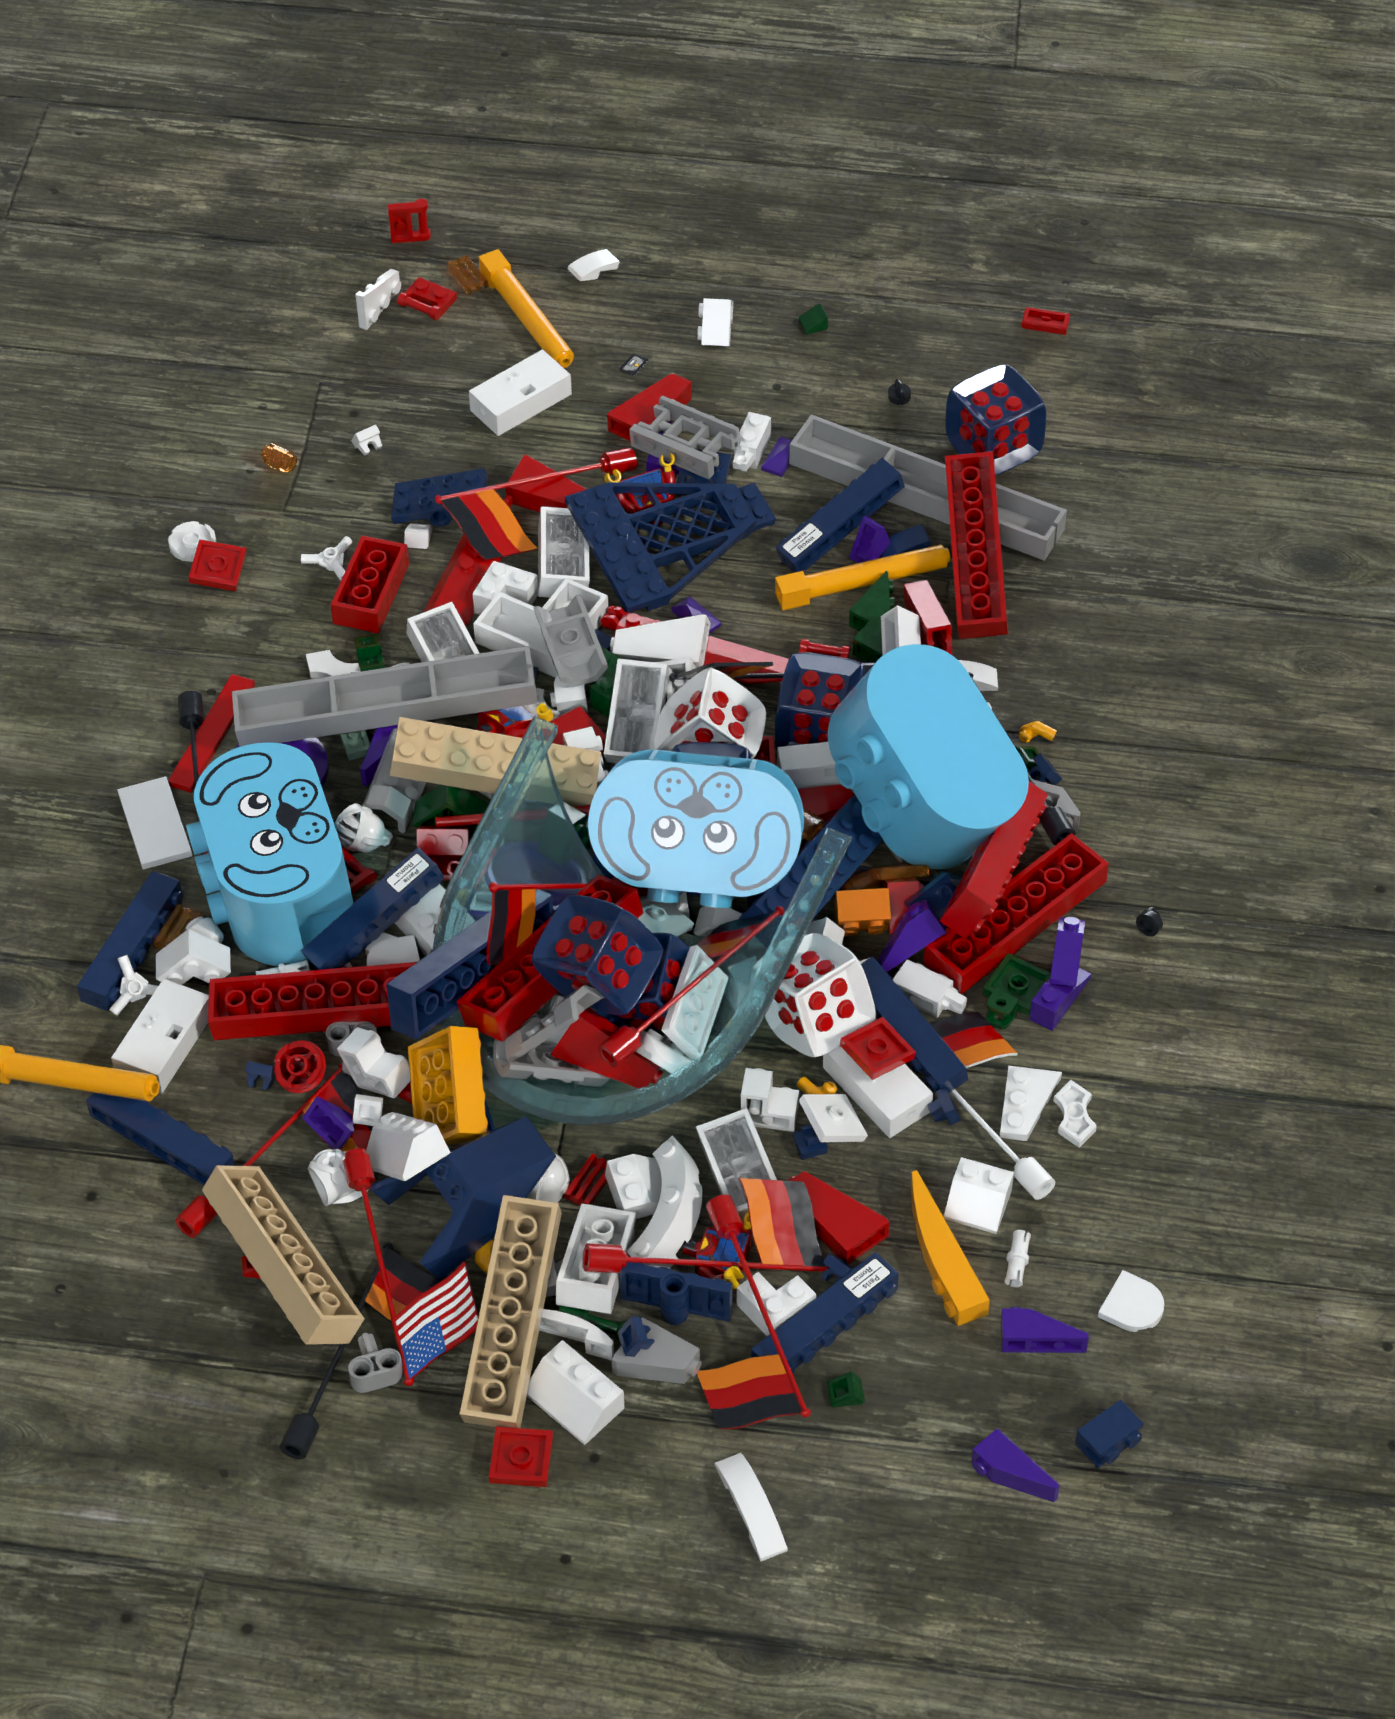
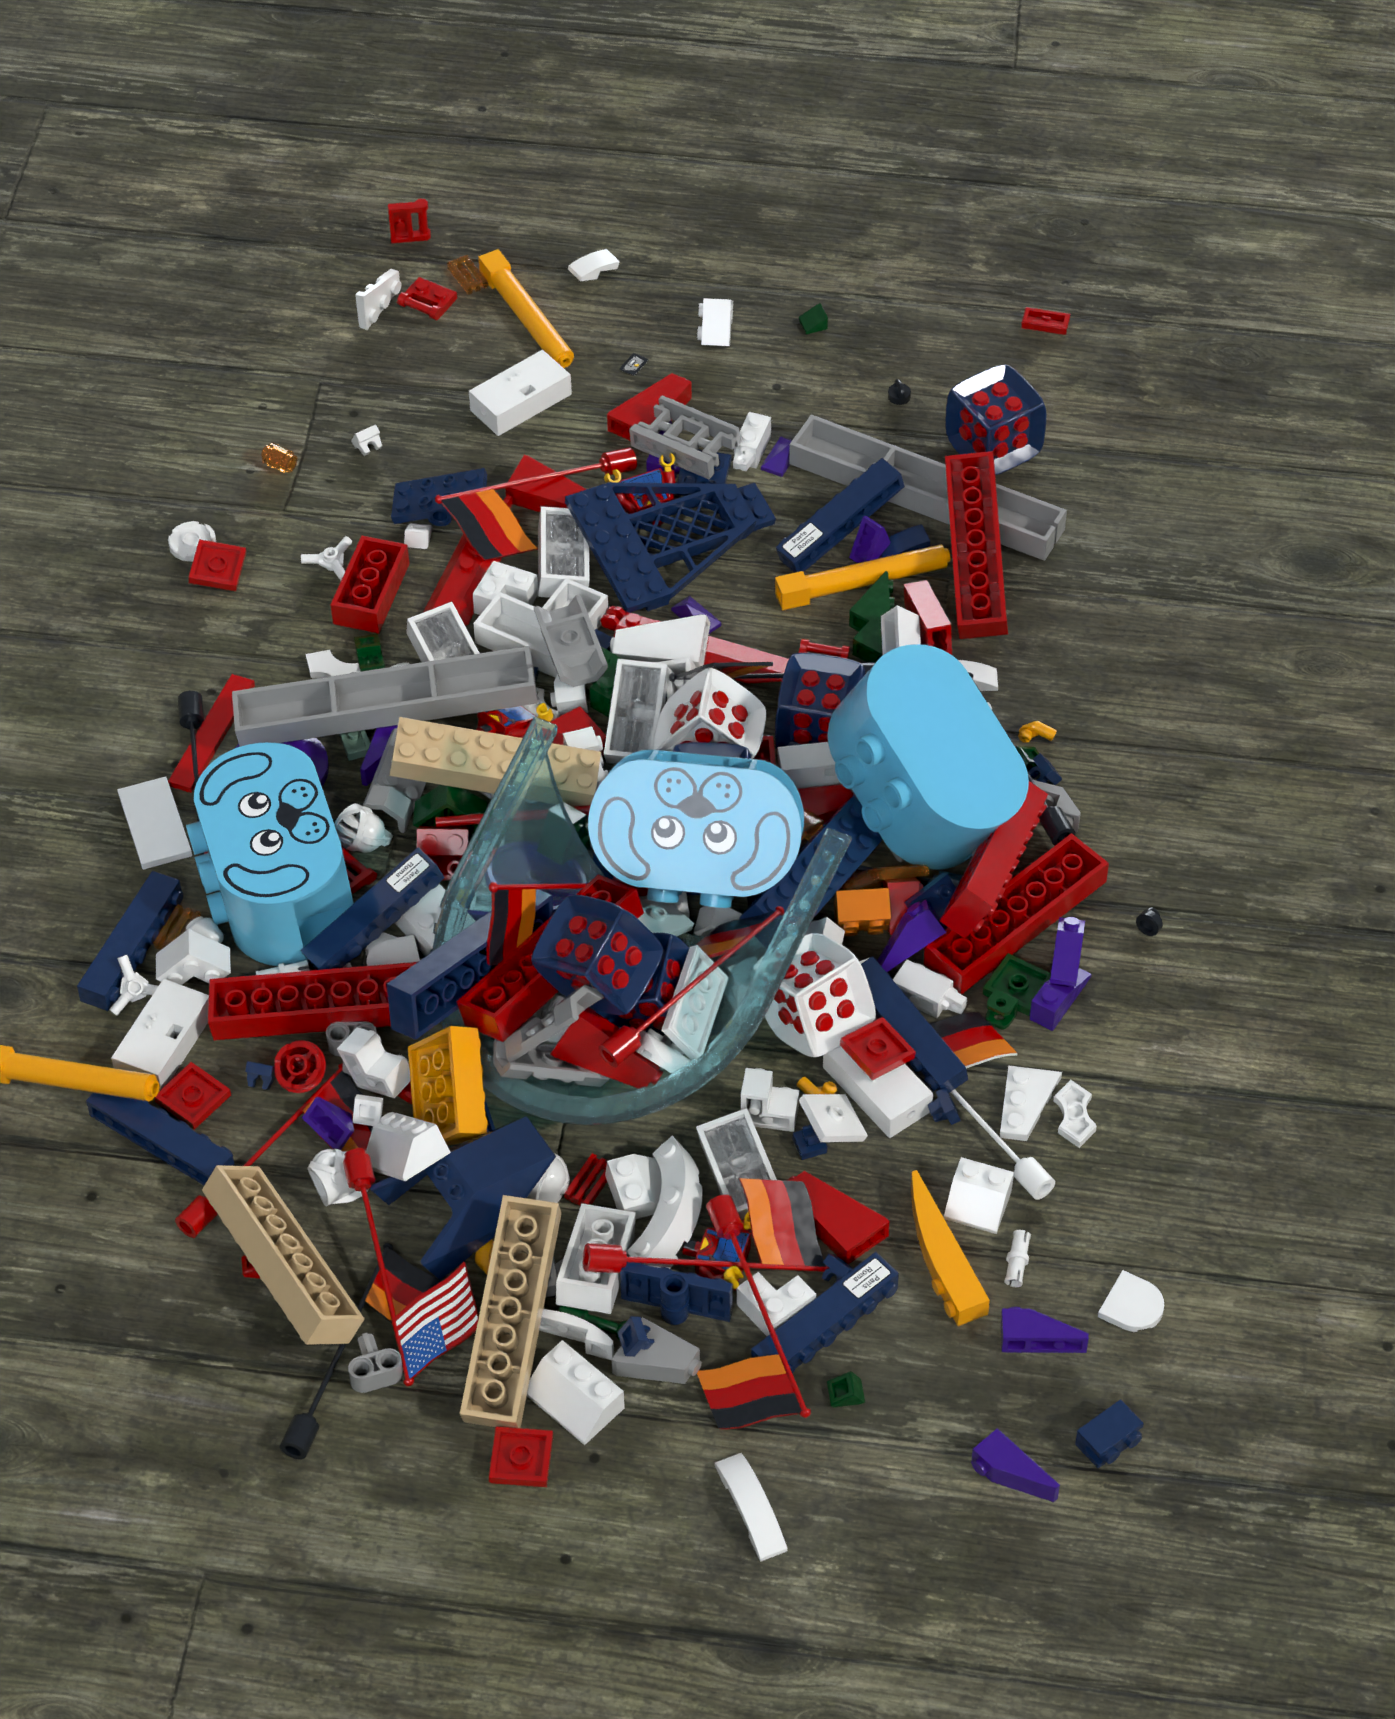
none -> red plate [154,1062,231,1130]

